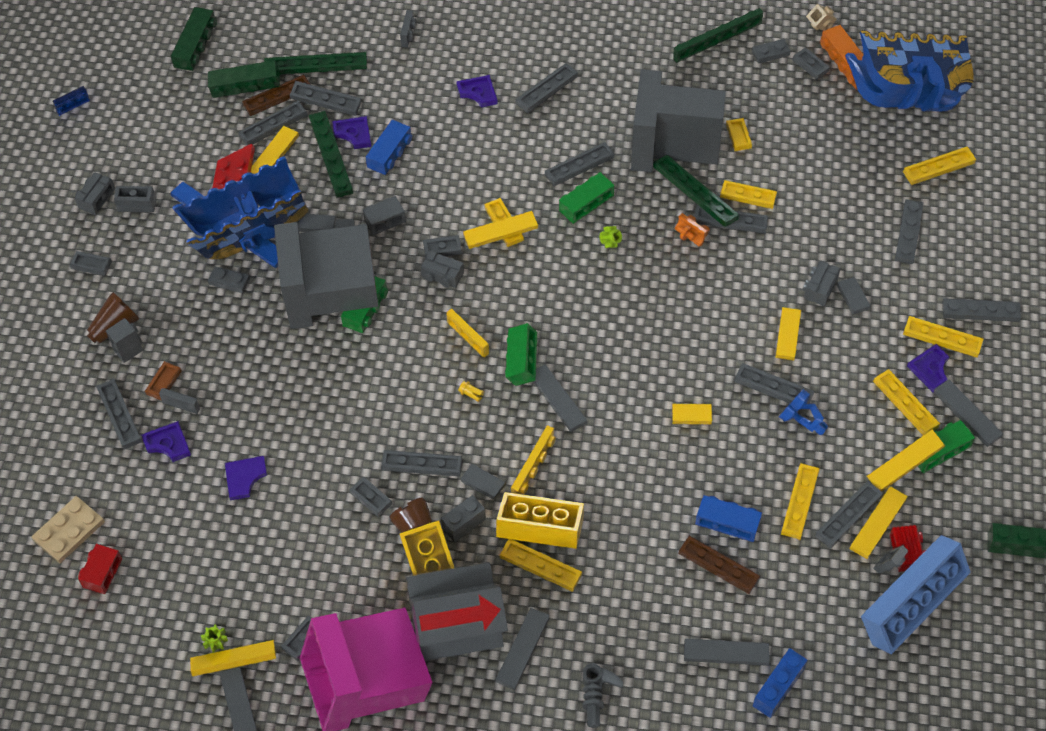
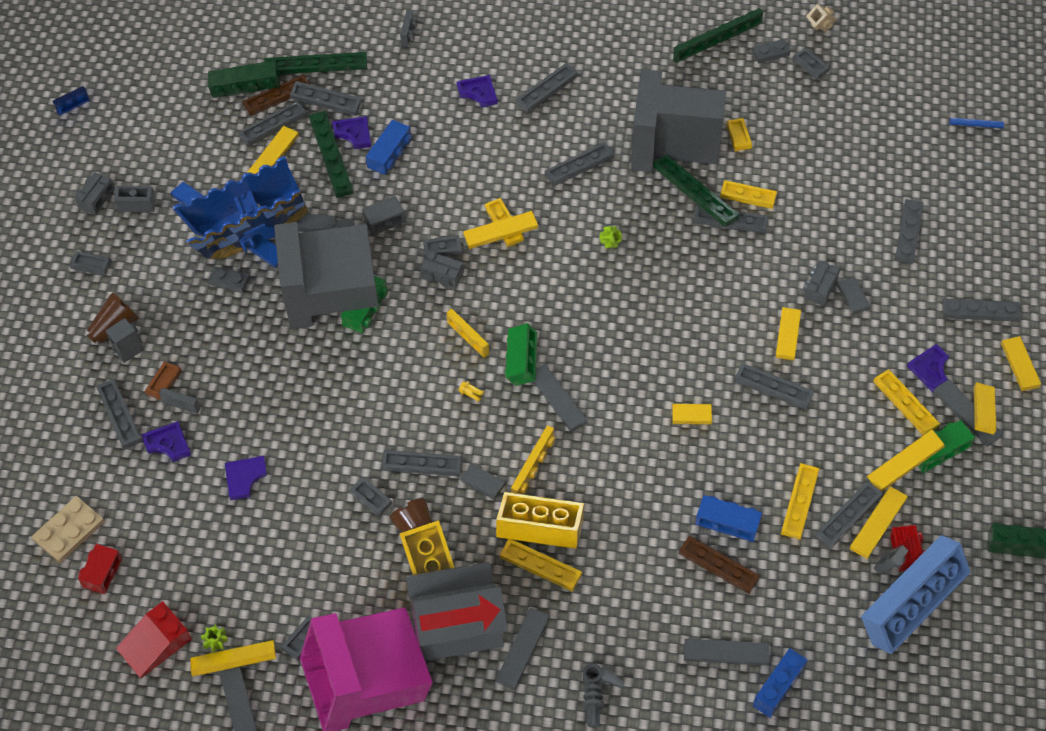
dark green brick [171,7,217,71] -> none
red wing [212,144,255,189] -> none
dark grey brick [441,495,486,543] -> none
green brick [559,172,614,224] -> none
orange hips [674,213,710,247] -> none
blue piece [779,389,828,435] -> none
orange brick [820,25,863,89] -> none
animal [845,30,973,112] -> none
yellow plate [903,146,976,185] -> none
yellow plate [903,316,983,358] -> none
none -> red slope [116,601,192,679]
none -> blue bar [949,118,1004,129]
none -> yellow tile [974,382,996,435]
none -> yellow tile [1001,336,1041,391]

